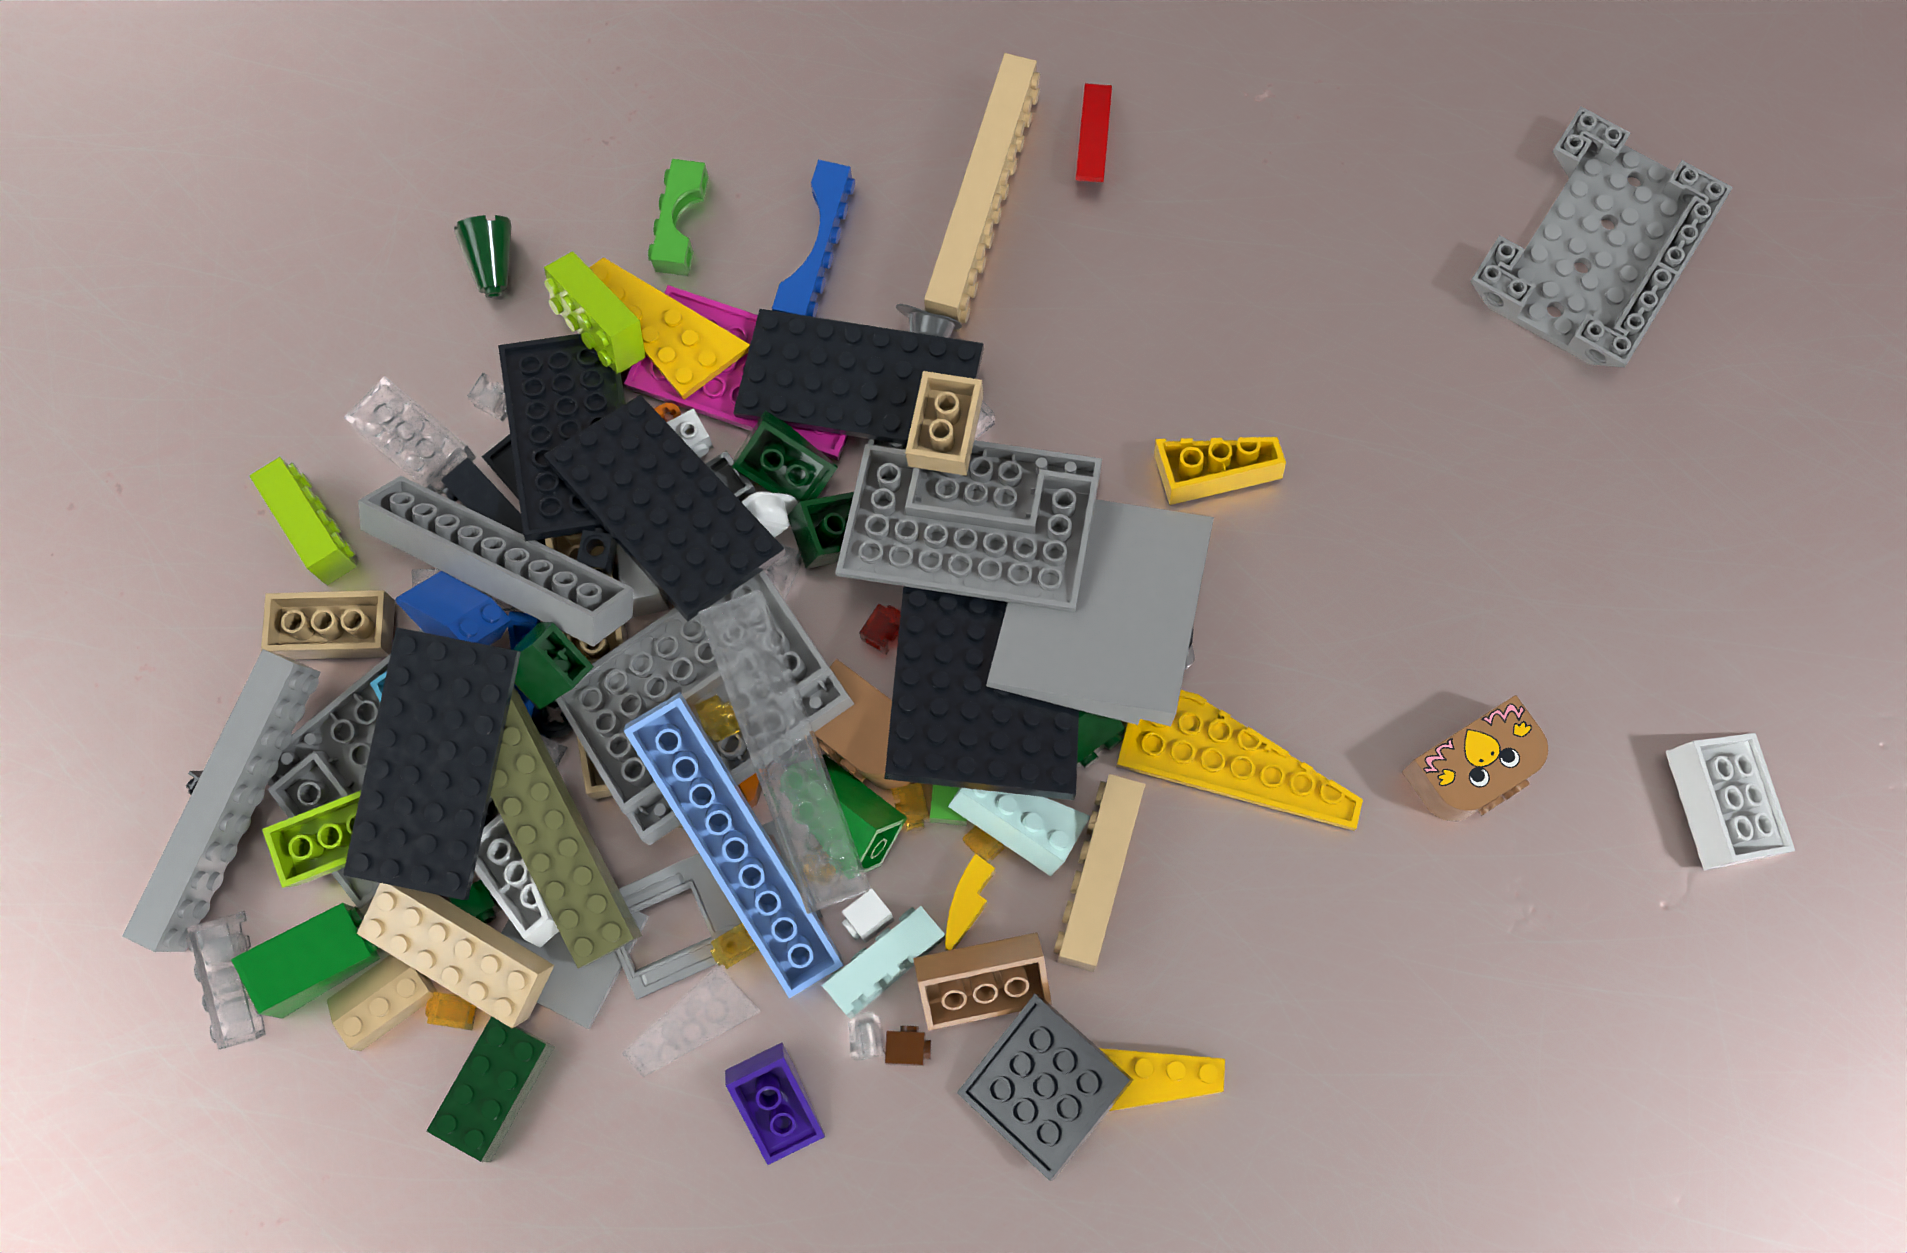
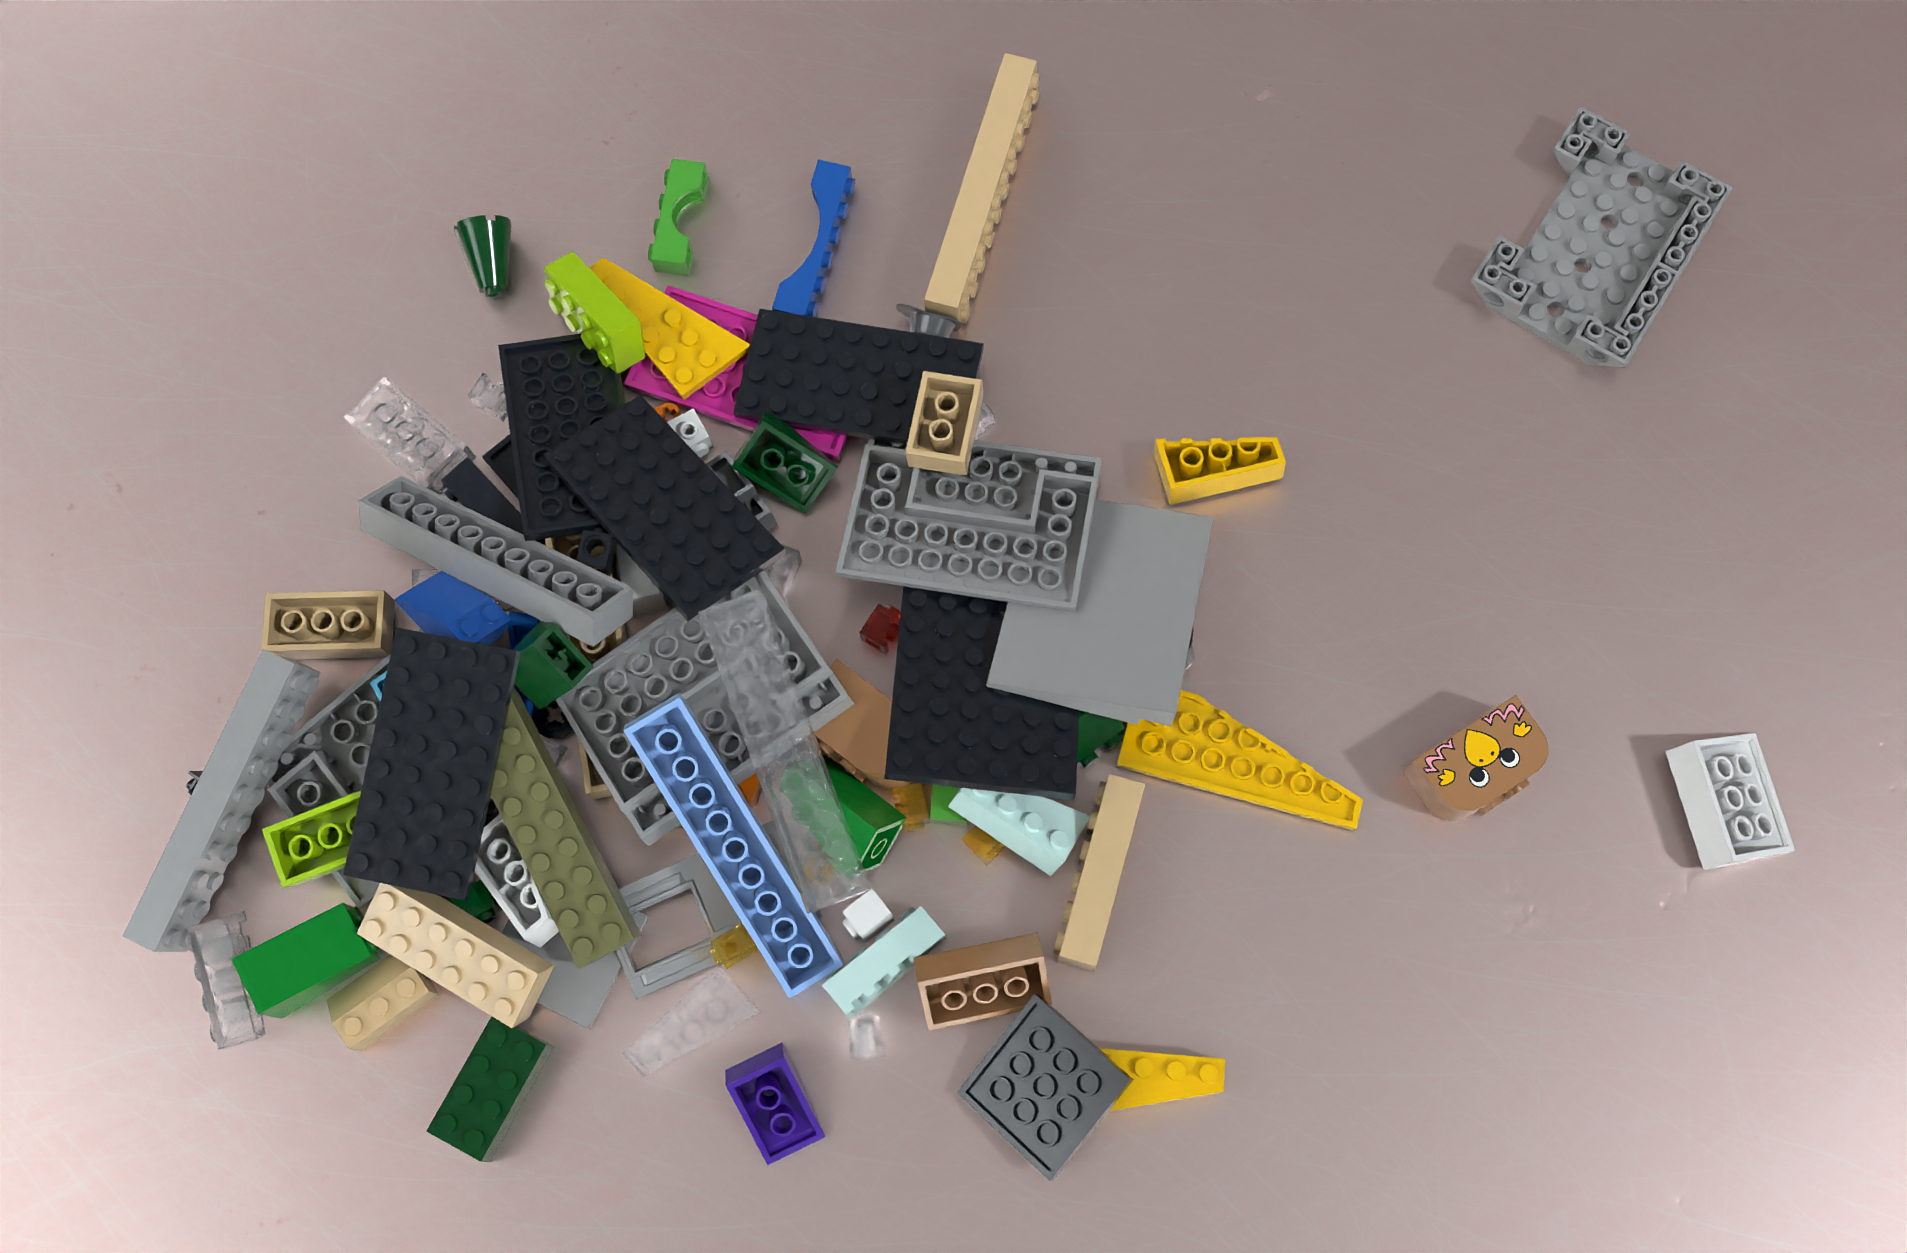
lime brick [249,457,357,585] -> none
clear yellow brick [425,992,477,1031] -> none
clear yellow brick [694,694,744,742] -> none
white piece [742,492,798,537] -> none
dark green slope [787,492,854,569] -> none
reddish brown brick [885,1026,931,1066] -> none
yellow slope [945,854,995,951] -> none
red slope [1076,83,1112,183] -> none

